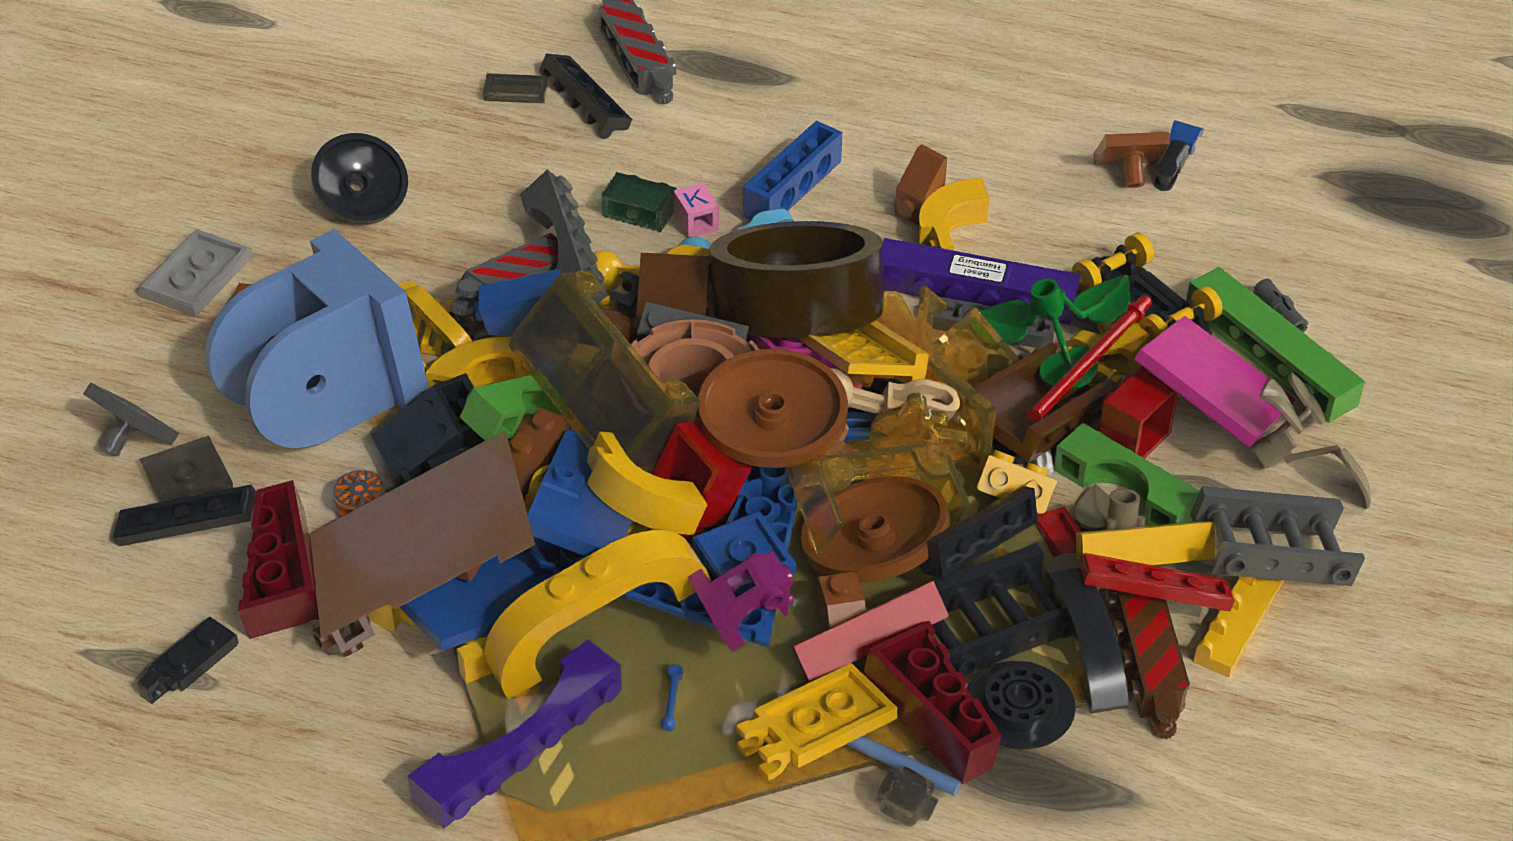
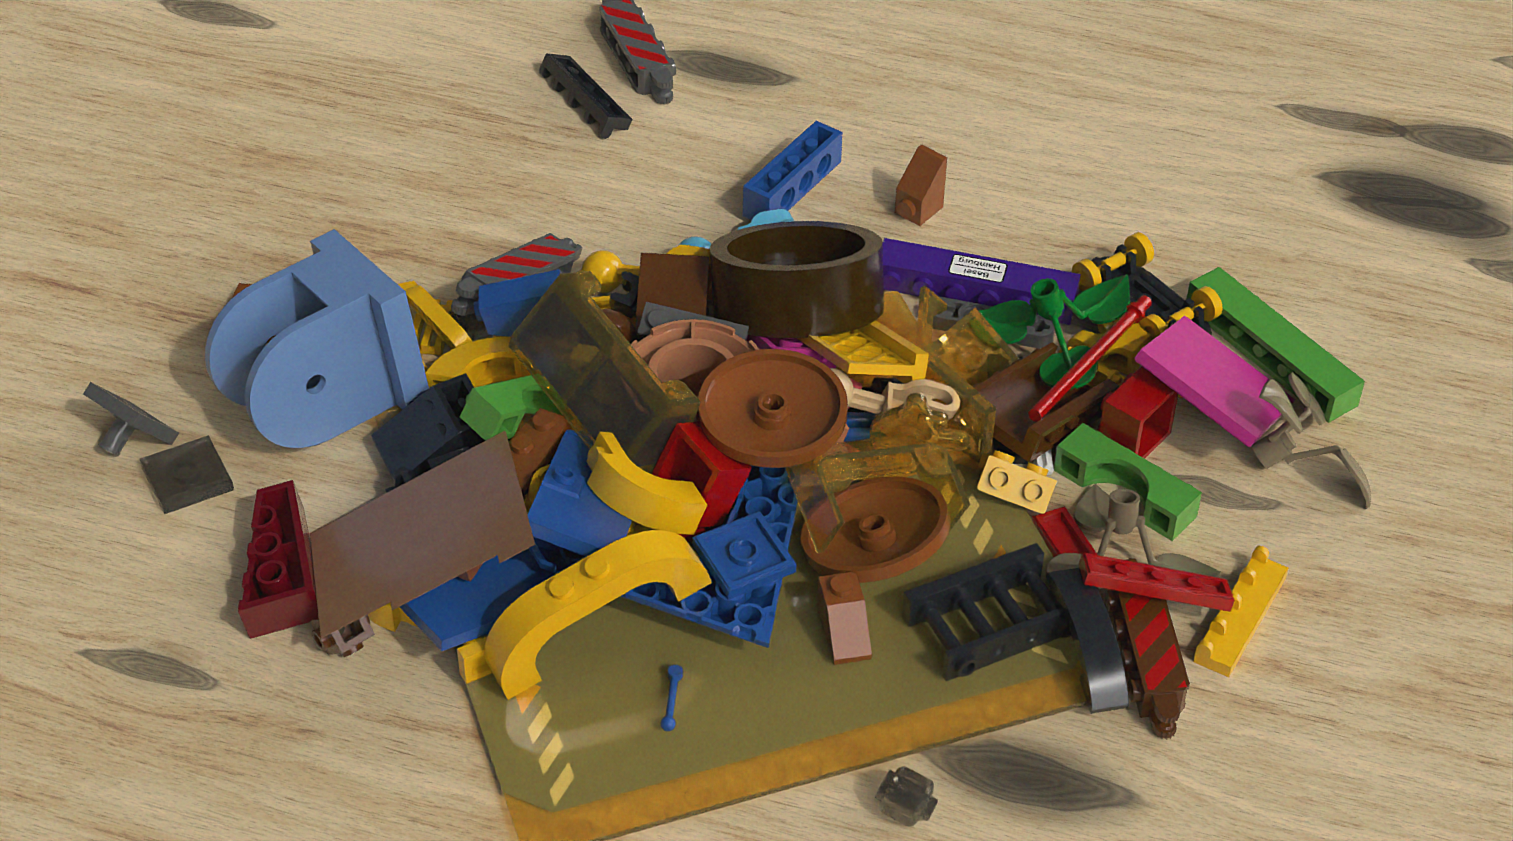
black tile [112,484,257,546] -> none
black hinge [137,617,239,704] -> none
light grey tile [138,229,253,317] -> none
black dish [310,133,408,224] -> none
wheel [334,470,385,518] -> none
dark purple arch [408,639,622,829] -> none
clear smoke tile [483,73,548,103] -> none
dark grey arch [520,169,607,319] -> none
clear green brick [602,172,677,233] -> none
bright pink brick [674,183,719,238] -> none
magenta tile [688,552,794,652] -> none
yellow tile [736,663,897,781] -> none
tile [792,581,949,682] -> none
medium blue bar [846,736,961,796] -> none
dark red wedge [863,621,1001,784] -> none
yellow arch [917,178,990,251] -> none
black hinge [919,486,1038,579] -> none
black wheel [967,661,1076,749] -> none
yellow tile [1076,521,1215,568] -> none
dark orange tile [1093,132,1170,188] -> none
black piece [1154,120,1204,191] -> none
dark grey fence [1190,486,1365,586] -> none
dark grey pin [1253,278,1308,333] -> none

